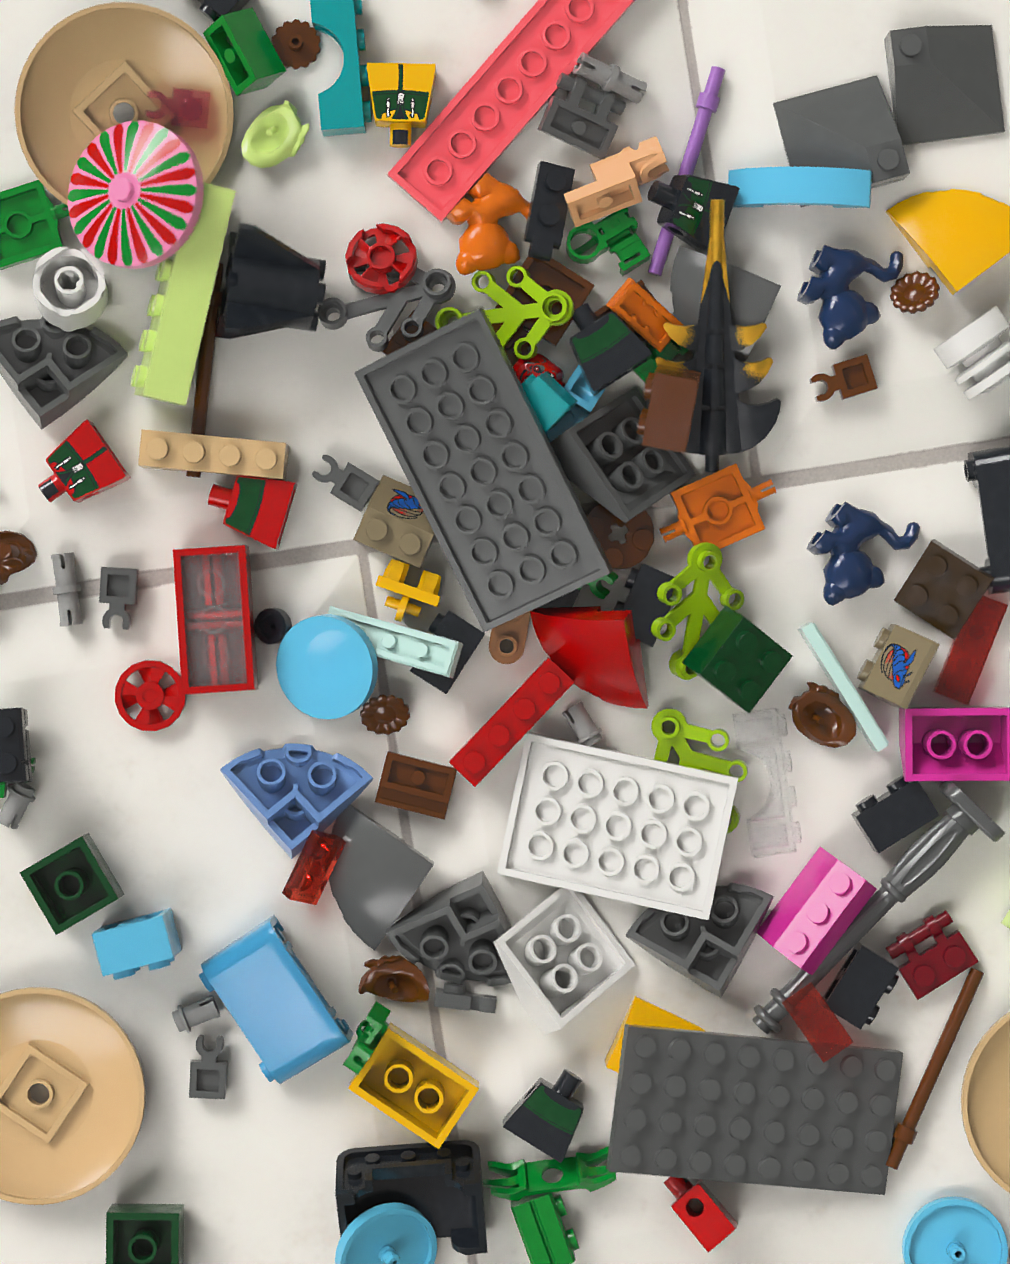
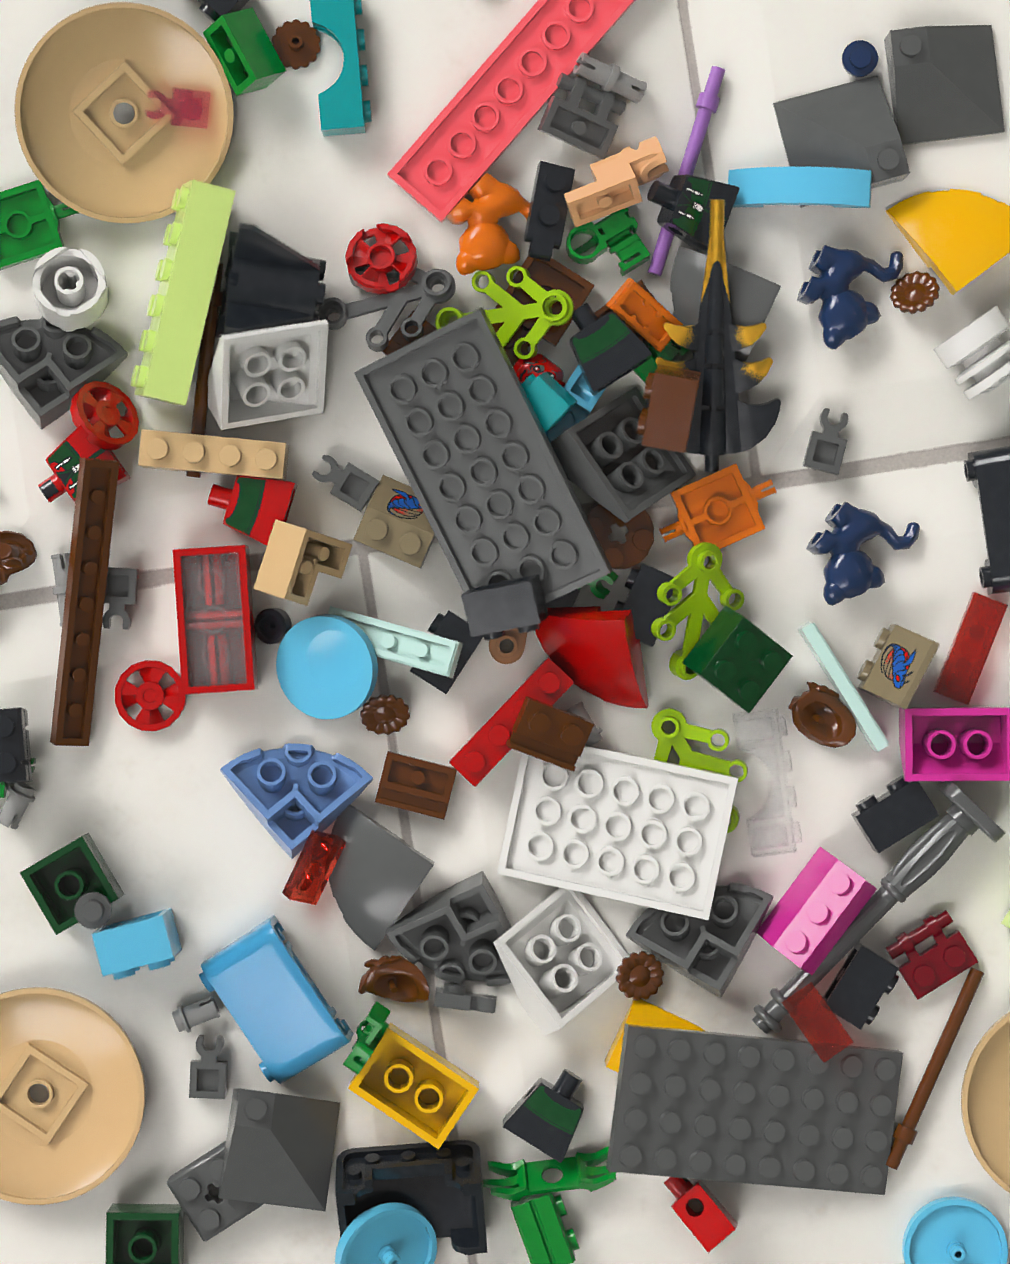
dish [68,121,204,269] -> none
yellowish green hat [241,100,310,168] -> none
torso [367,63,436,148] -> none
yellow hips [376,559,441,622] -> none
reddish brown plate [809,354,878,402] -> none
dark brown plate [894,539,995,639] -> none
none -> reddish brown plate [50,458,119,746]
none -> red piece [70,381,139,450]
none -> dark grey plate [75,892,112,929]
none -> dark grey brick [167,1141,263,1241]
none -> white slope [208,319,329,430]
none -> dark grey slope [218,1088,340,1211]
none -> tan brick [253,520,353,606]
none -> black brick [461,574,549,640]
none -> reddish brown plate [506,696,594,772]
none -> reddish brown piece [616,951,664,1001]
none -> dark grey plate [802,408,848,475]
none -> dark blue plate [842,40,878,77]

